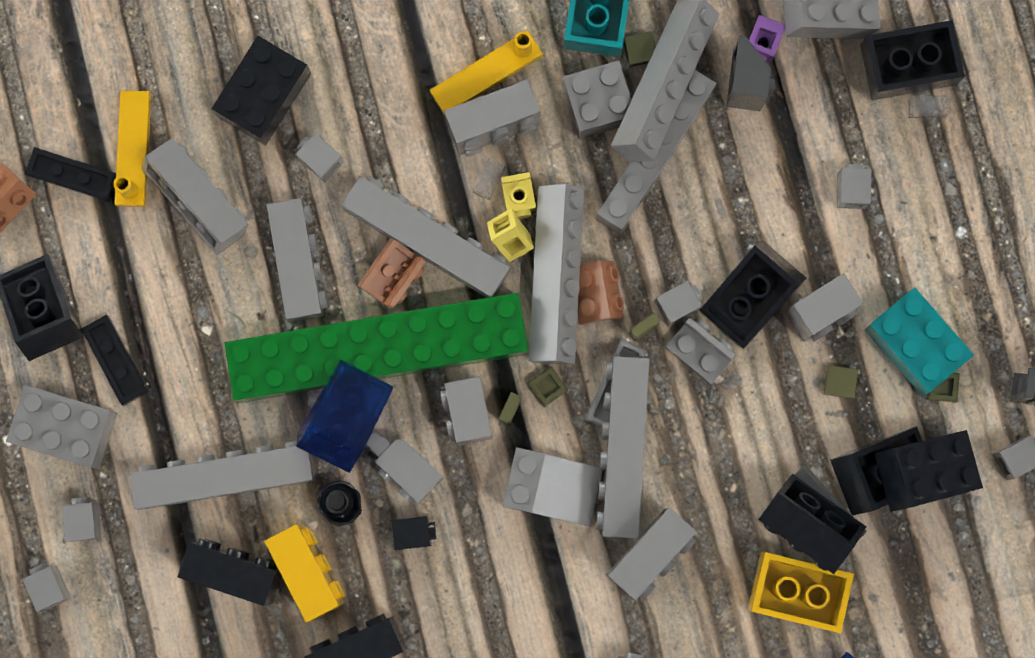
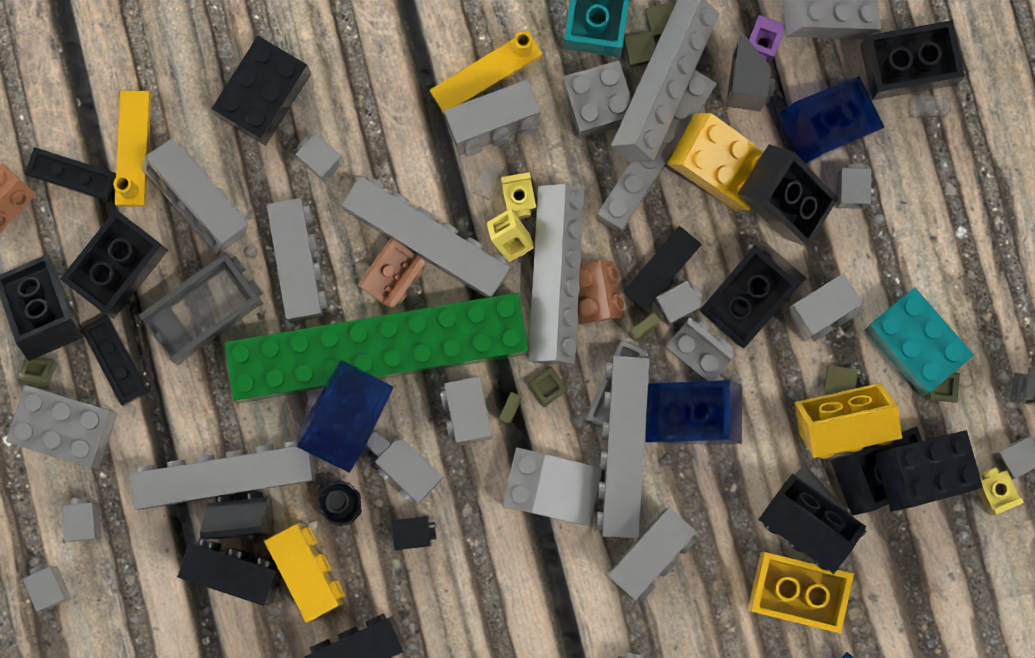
none -> olive tile [17,357,56,389]
none -> black brick [60,209,168,319]
none -> door [138,253,264,365]
none -> black slope [200,492,275,539]
none -> black tile [623,225,702,312]
none -> olive tile [645,2,675,38]
none -> clear blue slope [645,380,742,445]
none -> yellow brick [667,113,764,211]
none -> black brick [738,144,839,247]
none -> clear blue slope [778,76,885,164]
none -> yellow brick [794,383,902,458]
none -> light yellow brick [978,467,1024,515]

